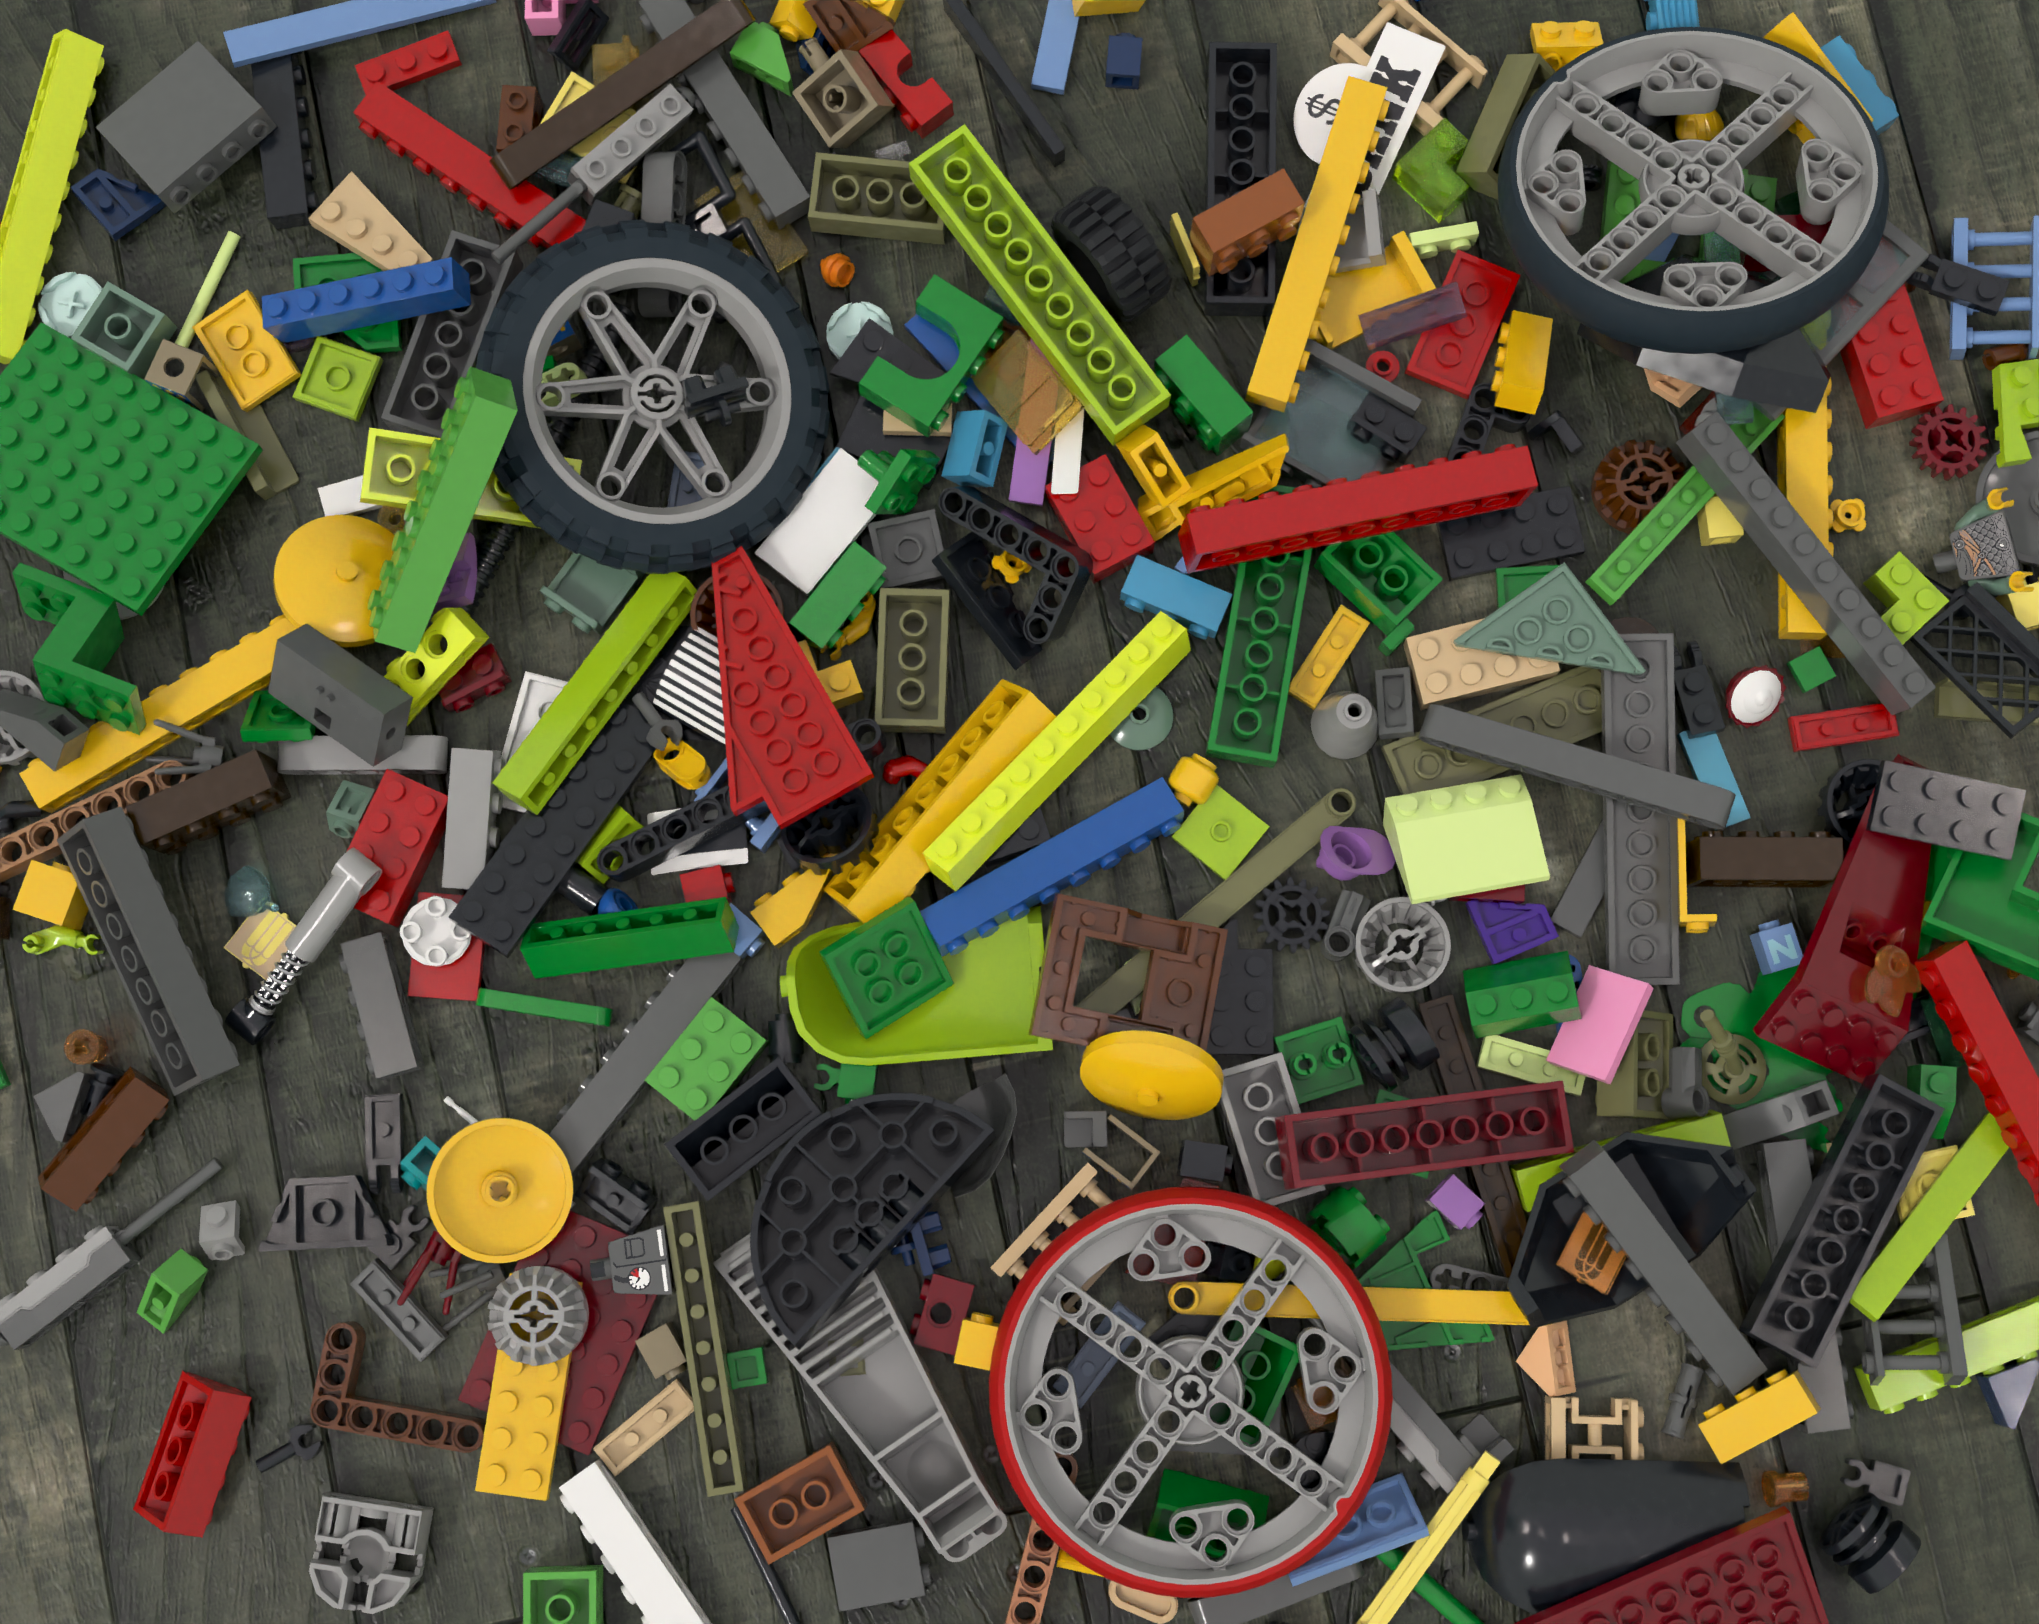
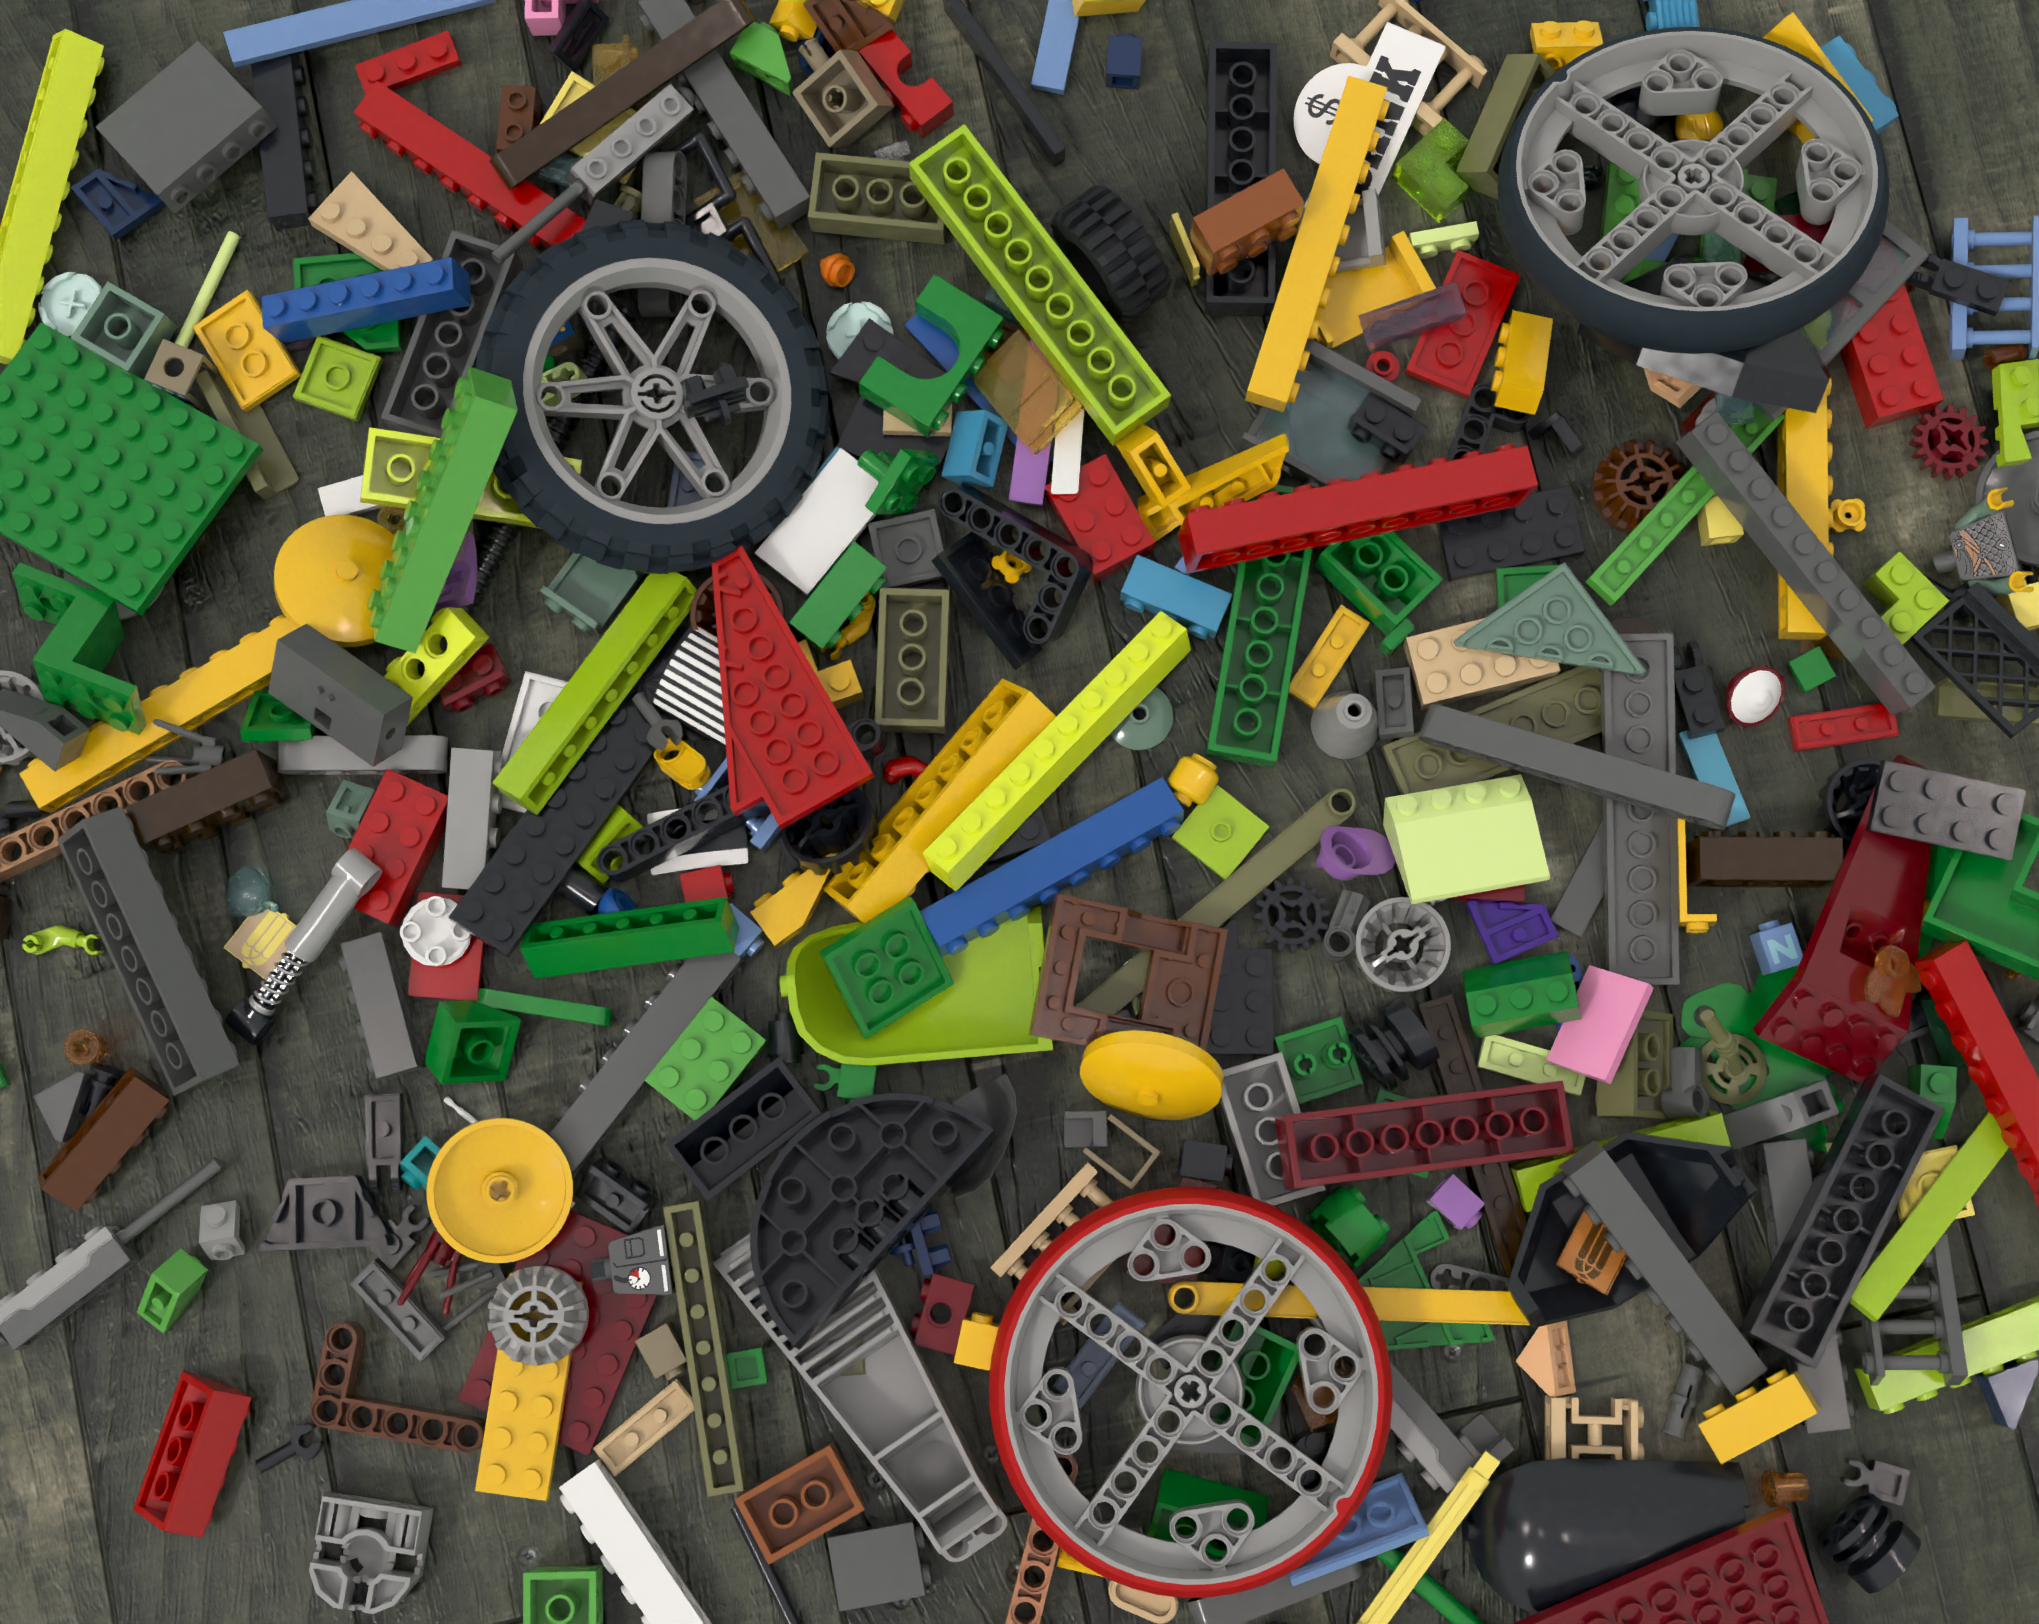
yellow head [12,860,89,931] -> none
green brick [1153,334,1253,456] -> none
none -> green slope [424,1000,521,1084]

